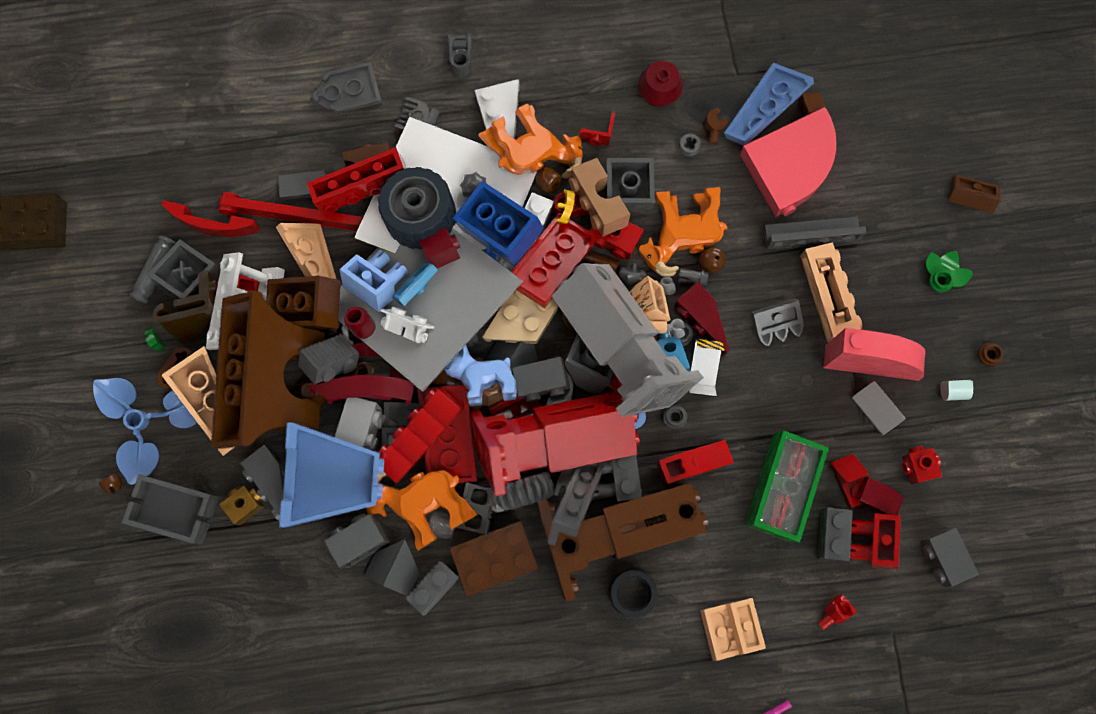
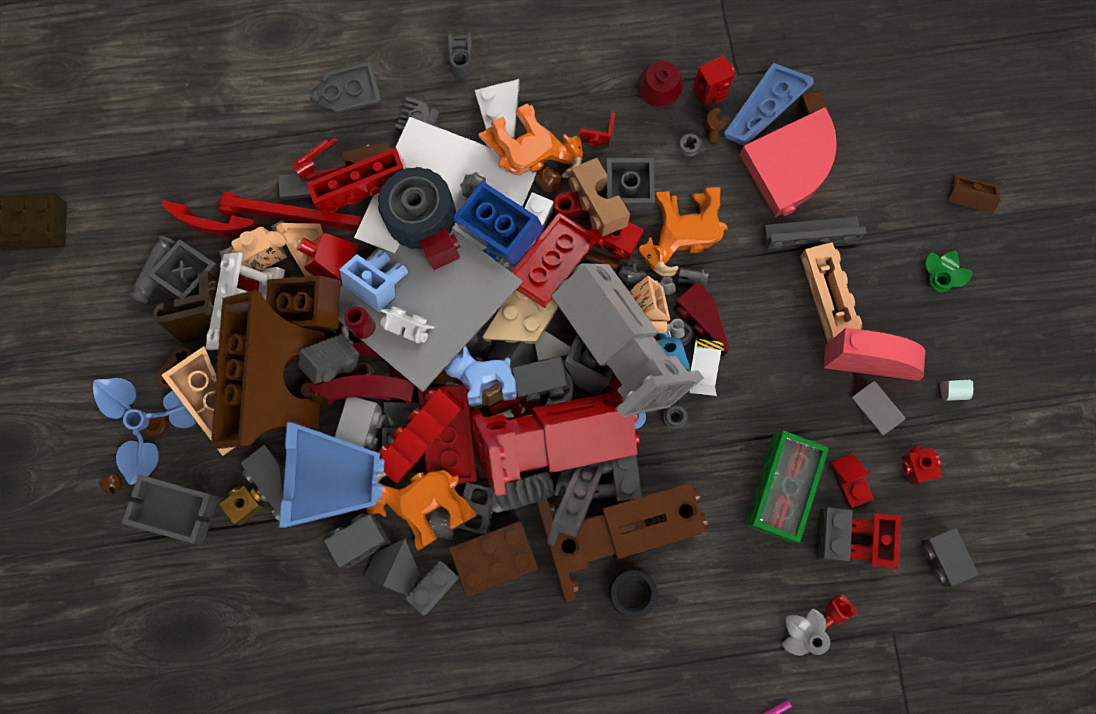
green tile [144,327,166,352] -> none
dark azure plate [392,262,438,306] -> none
yellow piece [557,189,575,224] -> none
red slope [656,440,734,487] -> none
reddish brown piece [699,247,726,273] -> none
light nougat slope [700,598,766,661] -> none
dark grey plate [751,298,803,346] -> none
dark red slope [856,477,904,515] -> none
reddish brown plate [978,343,1003,367] -> none
none -> reddish brown tile [143,412,169,437]
none -> light nougat torso [219,219,287,278]
none -> red plant [291,138,347,181]
none -> red torso [297,233,359,287]
none -> light grey slope [535,331,571,362]
none -> red brick [693,55,735,107]
none -> light grey plate [782,609,830,656]

